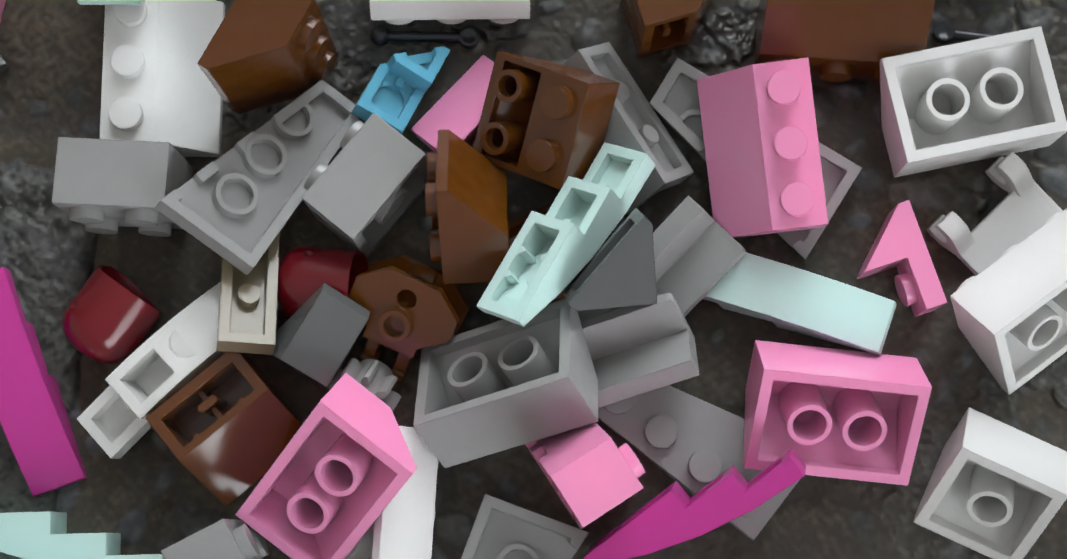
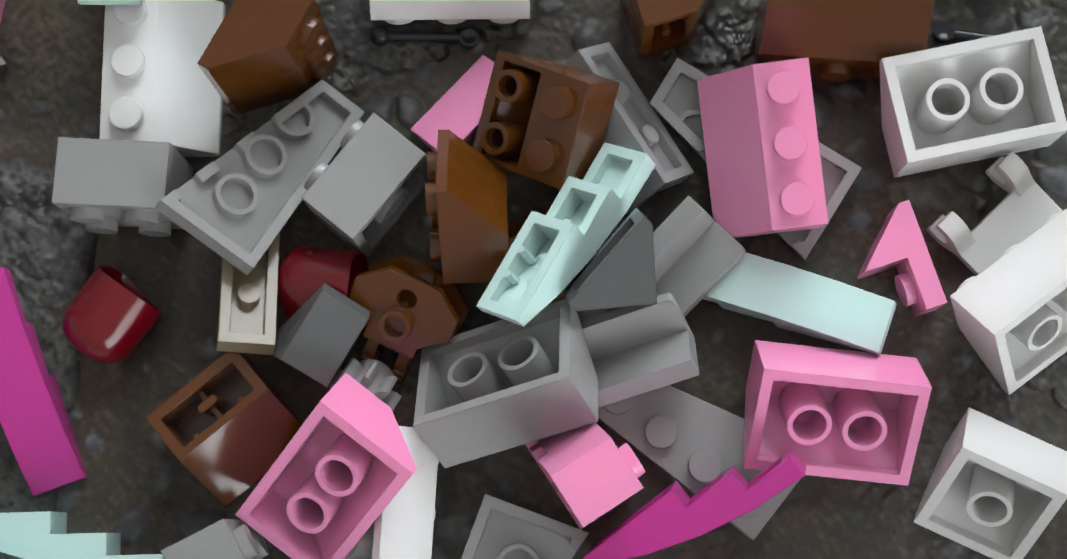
white slope [77,282,279,459] -> none
medium azure slope [351,46,450,134] -> none

